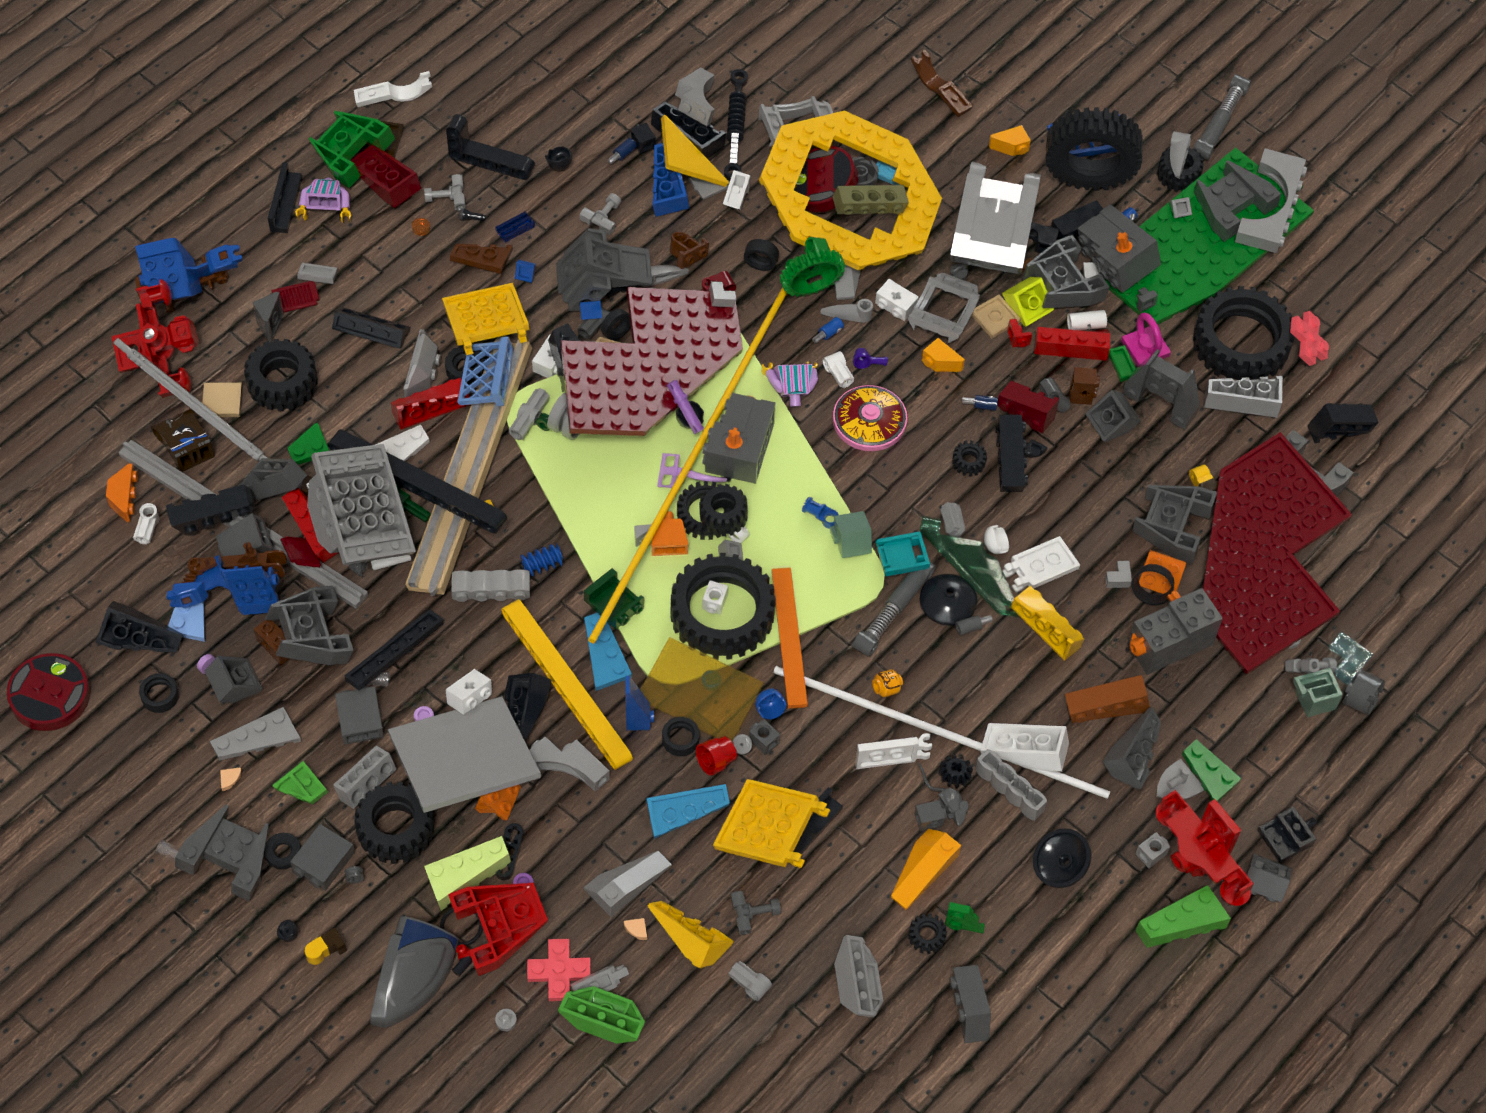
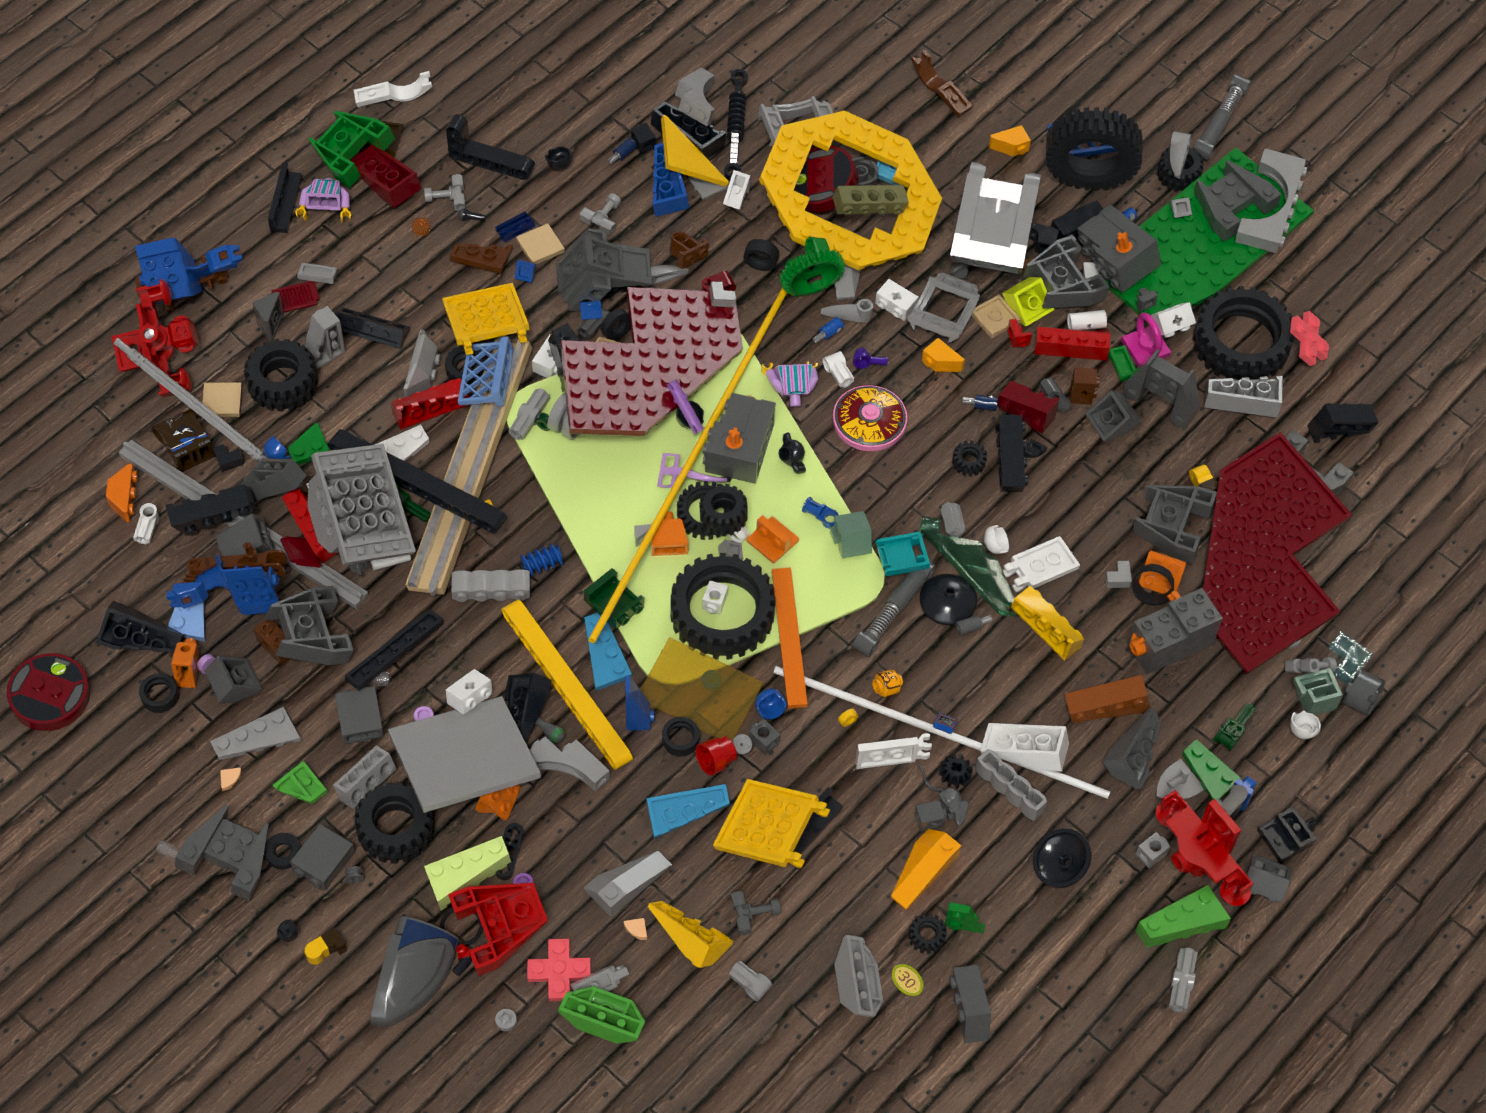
none -> orange torso [171,638,200,688]
none -> black piece [213,444,244,472]
none -> blue hair [263,436,290,459]
none -> light grey wedge [305,306,345,369]
none -> tan tile [516,224,565,264]
none -> dark grey piece [535,717,565,743]
none -> orange bracket [747,515,799,563]
none -> black piece [778,432,806,474]
none -> yellow tile [838,709,858,727]
none -> clear yellow sticker [892,964,923,996]
none -> tile [933,713,958,734]
none -> white brick [1151,302,1196,338]
none -> light grey piece [1168,948,1198,1013]
none -> dark green connector [1213,703,1256,751]
none -> hips [1216,776,1257,820]
none -> white hair [1290,710,1321,739]

